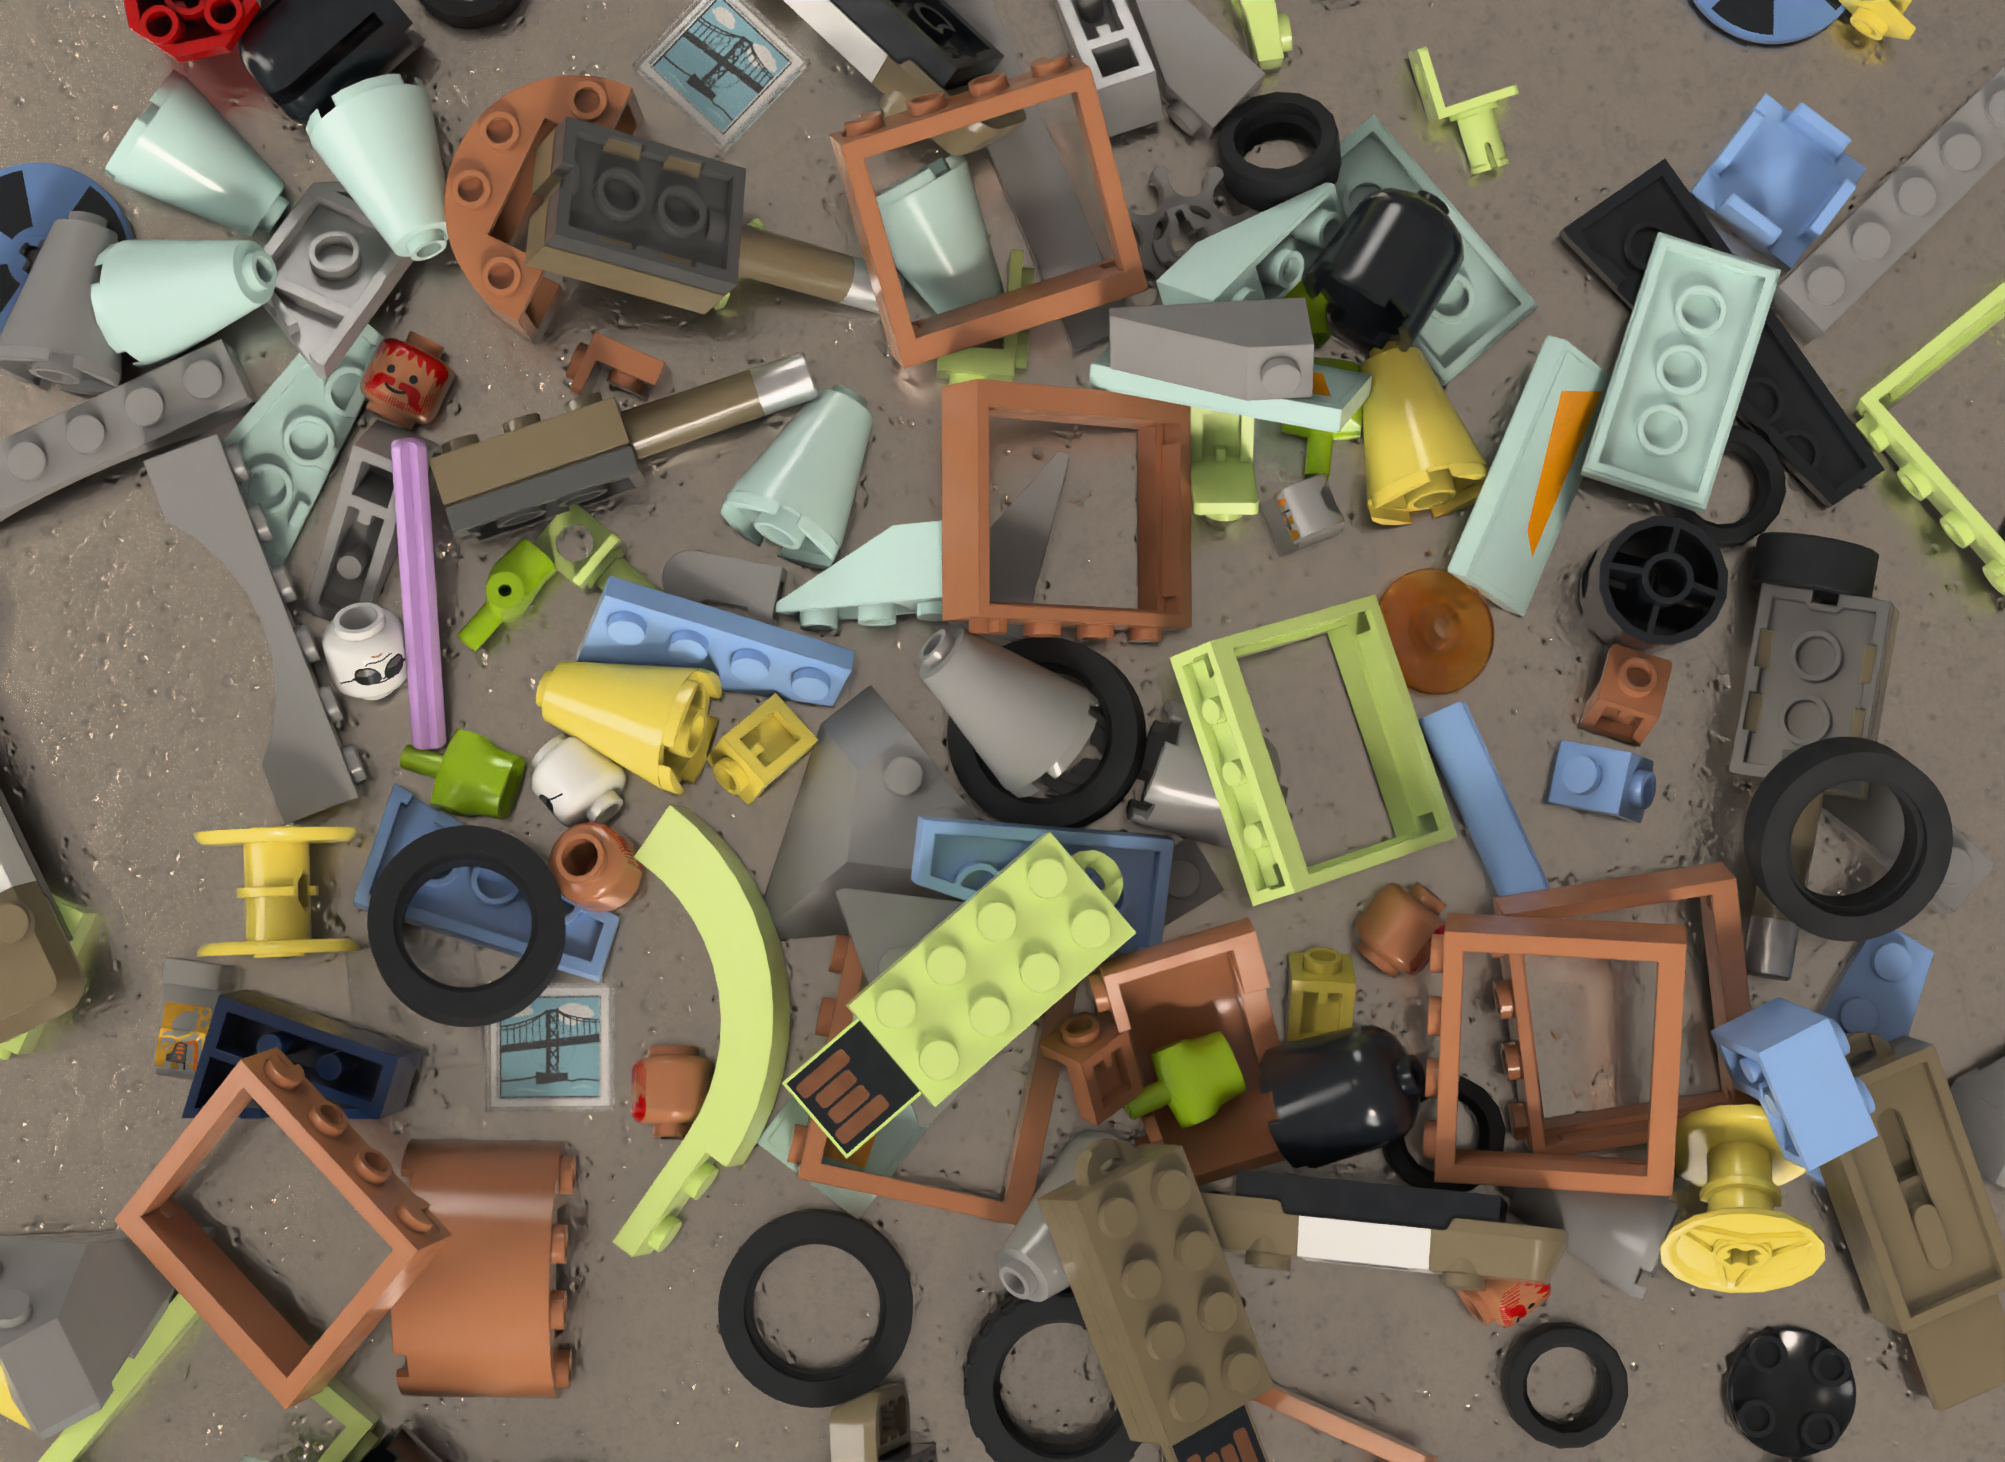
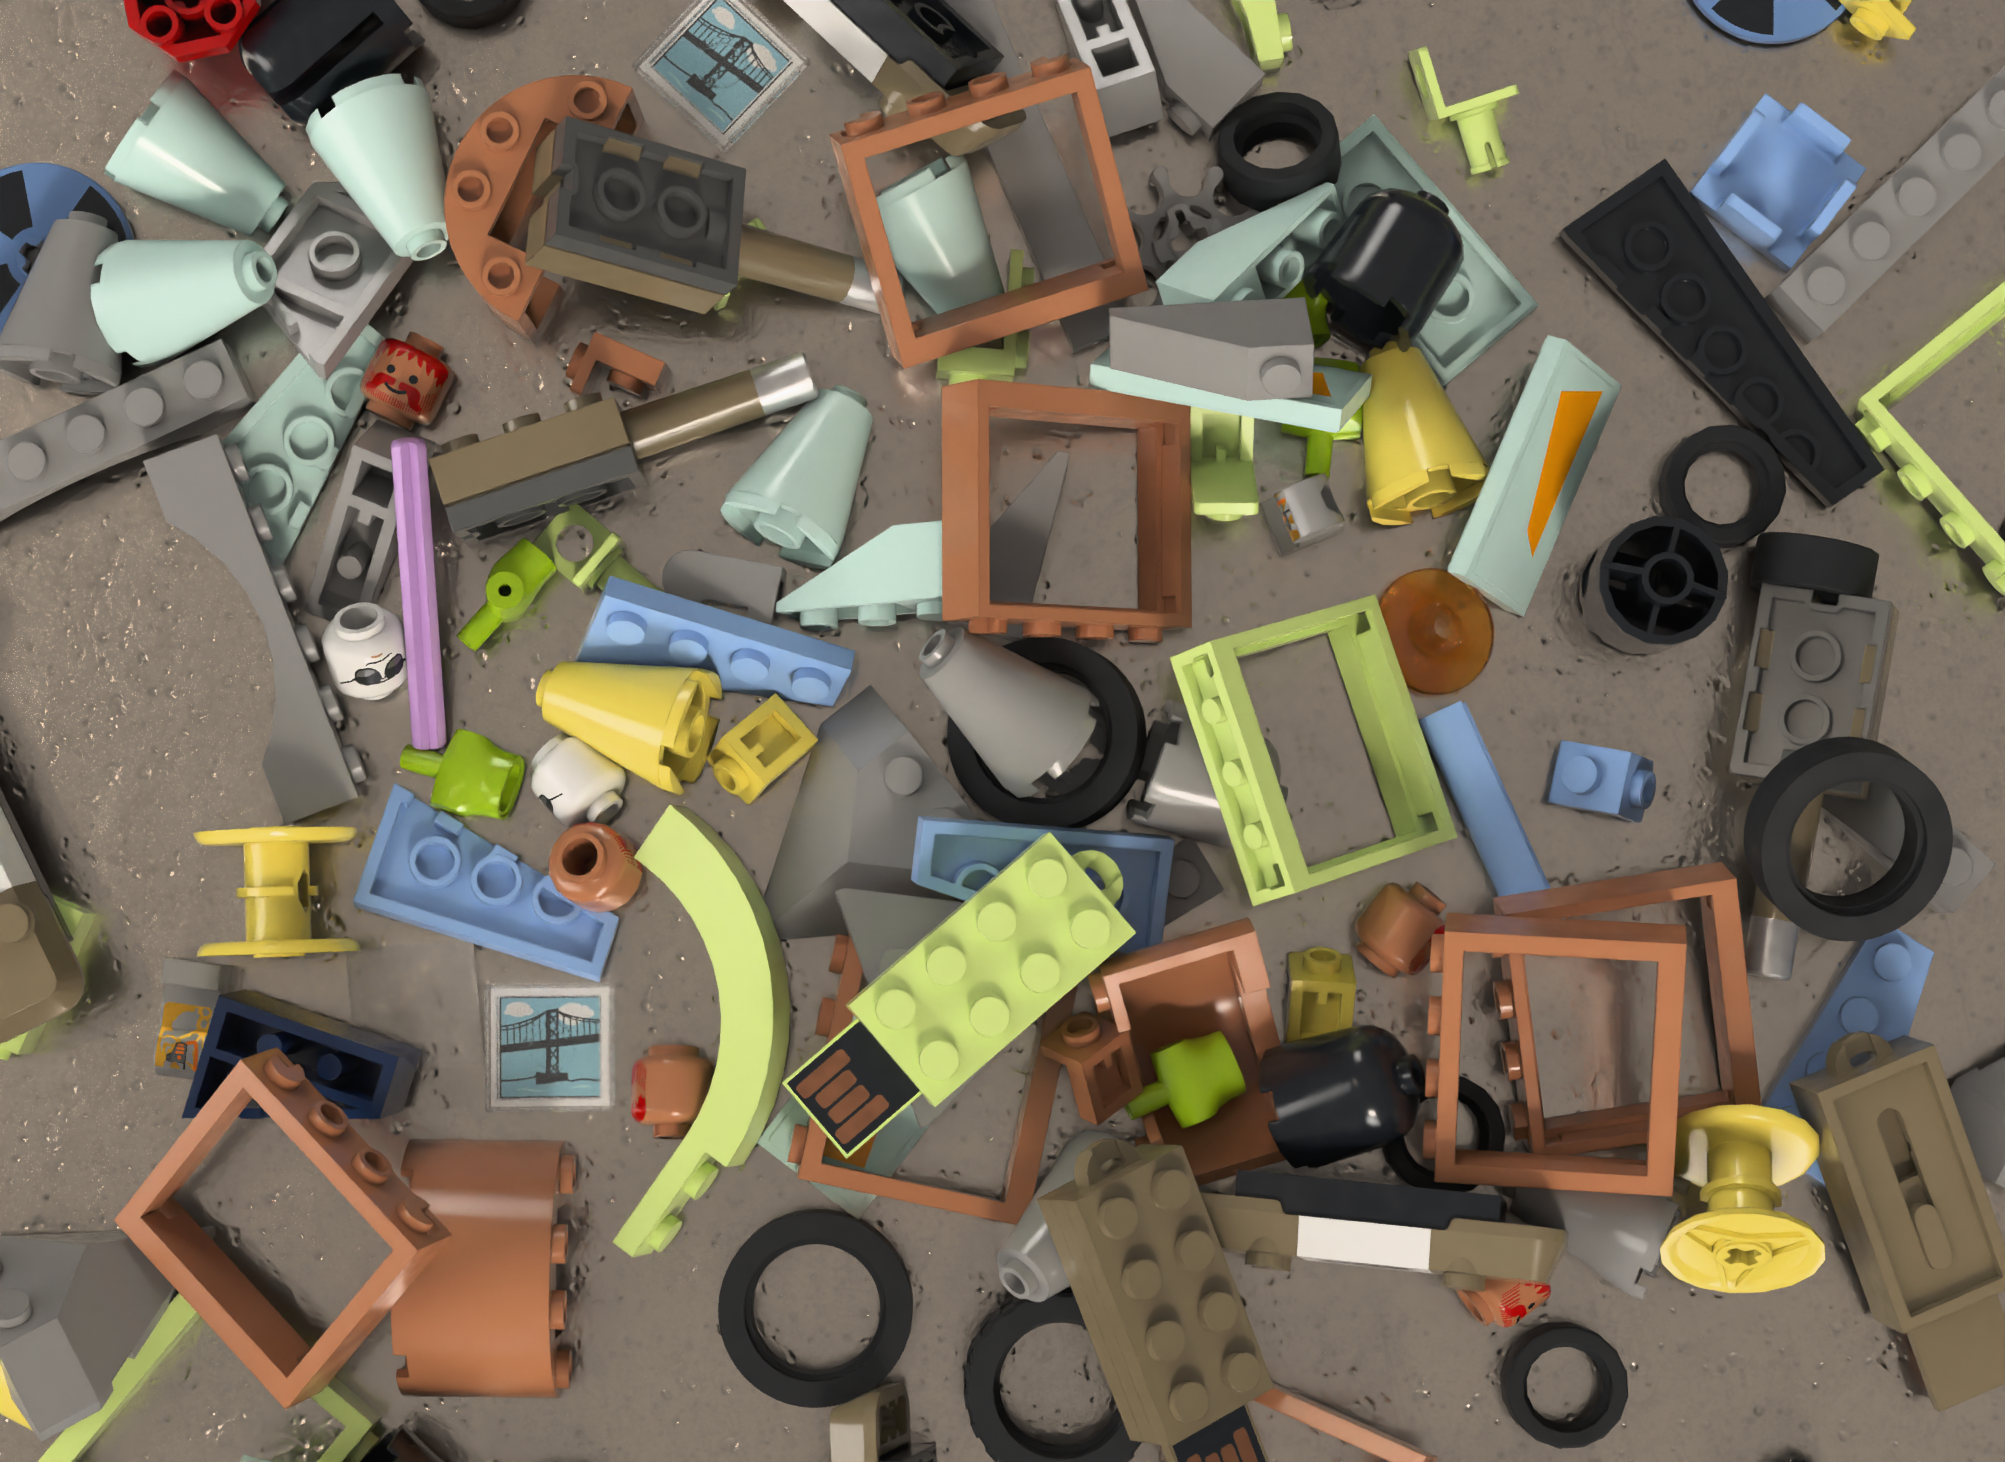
black tyre [367,825,566,1027] -> none
nougat bracket [1579,644,1672,747] -> none
light aqua tile [1580,232,1781,514] -> none
light blue brick [1710,997,1879,1171] -> none
black dish [1727,1328,1856,1457] -> none

